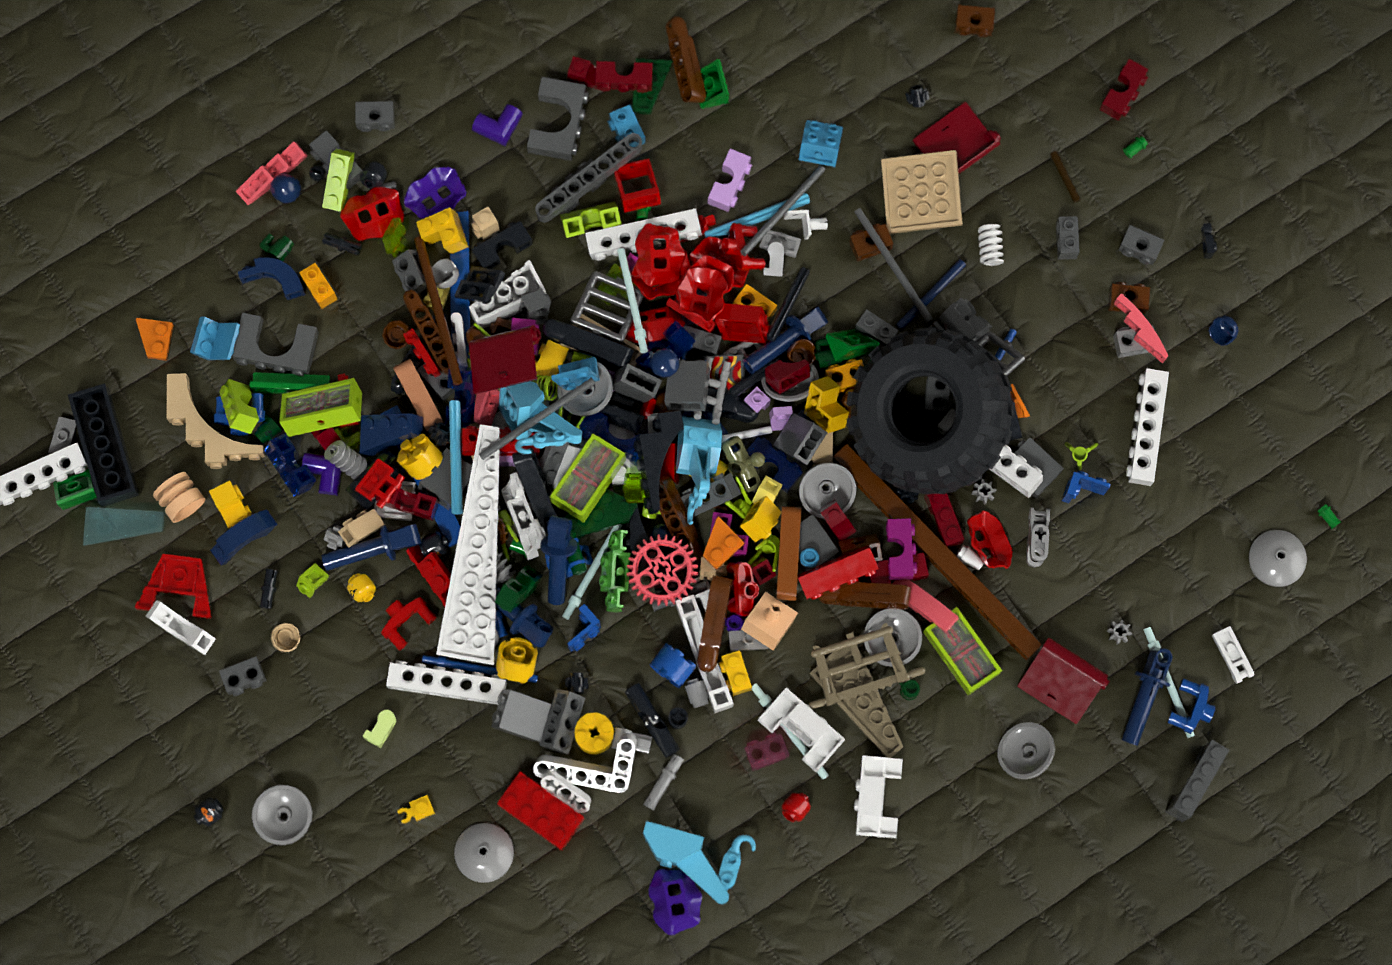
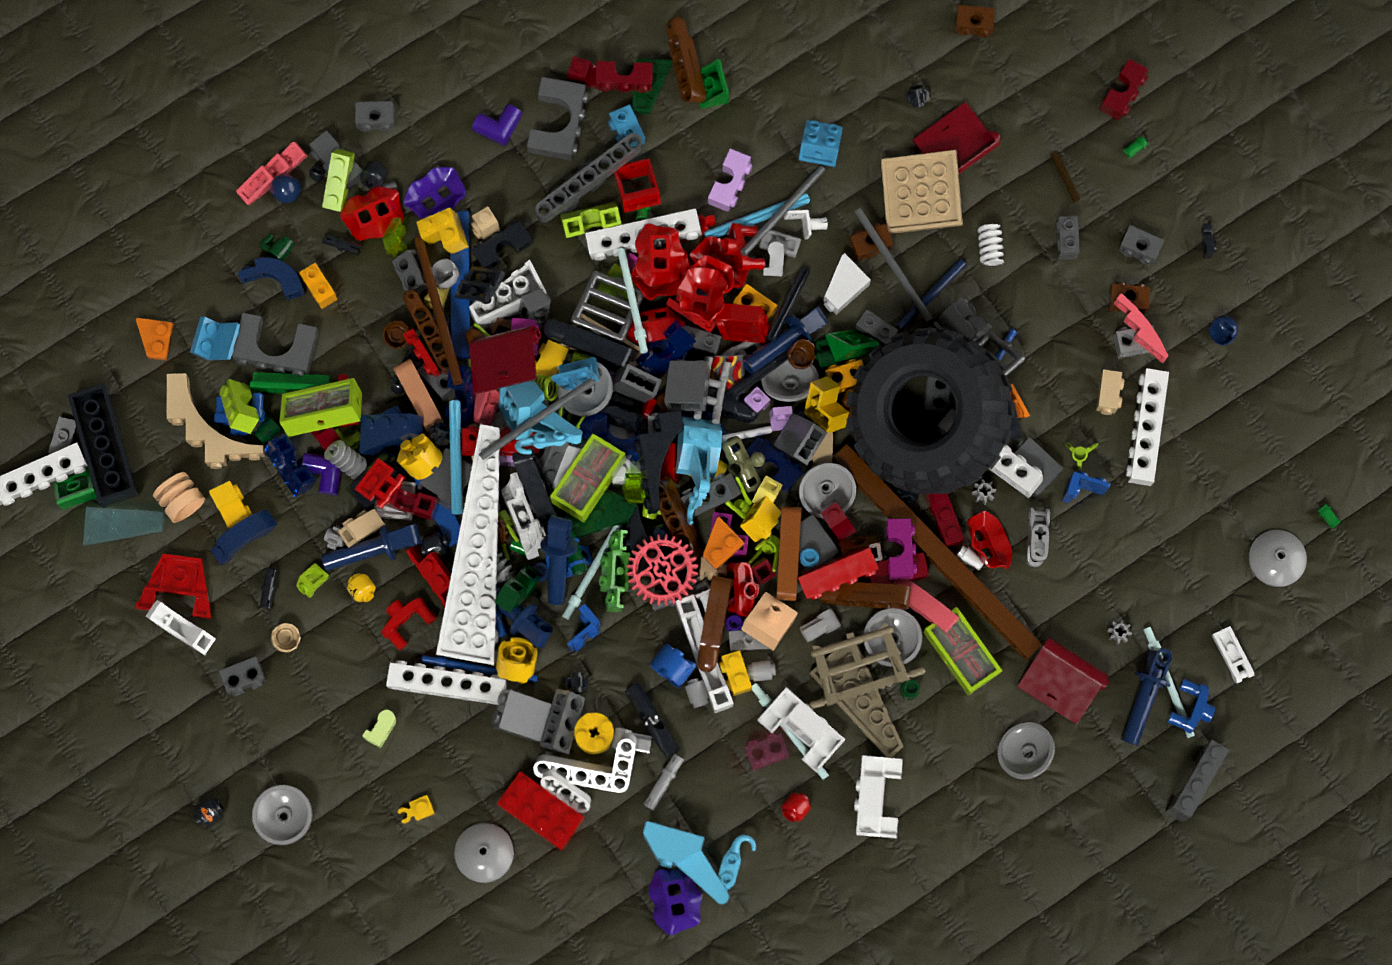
white plate [450,312,468,369] -> none
dark blue hair [649,348,680,378] -> none
black wheel [668,707,688,729] -> none
dark red arch [765,359,810,394] -> none
none -> dark blue tile [532,562,549,582]
none -> light grey brick [747,660,776,682]
none -> light grey piece [799,609,841,643]
none -> white slope [824,253,871,315]
none -> tan brick [1096,369,1124,415]

